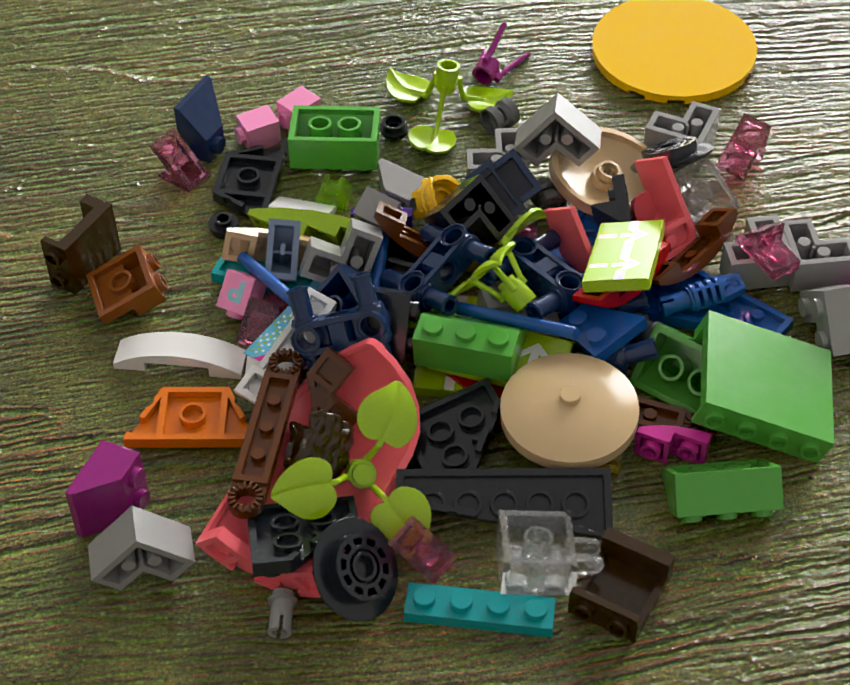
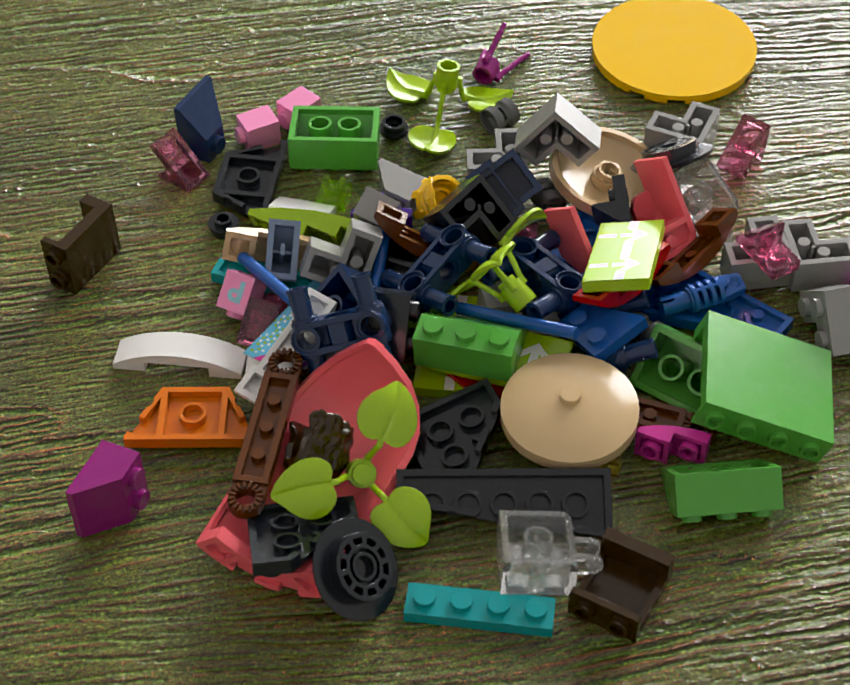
dark orange plate [86,244,169,324] -> none
light grey brick [88,505,195,590] -> none
light grey pin [267,588,297,639] -> none
reddish brown tile [306,346,357,428] -> none
clear pink slope [387,516,458,584] -> none

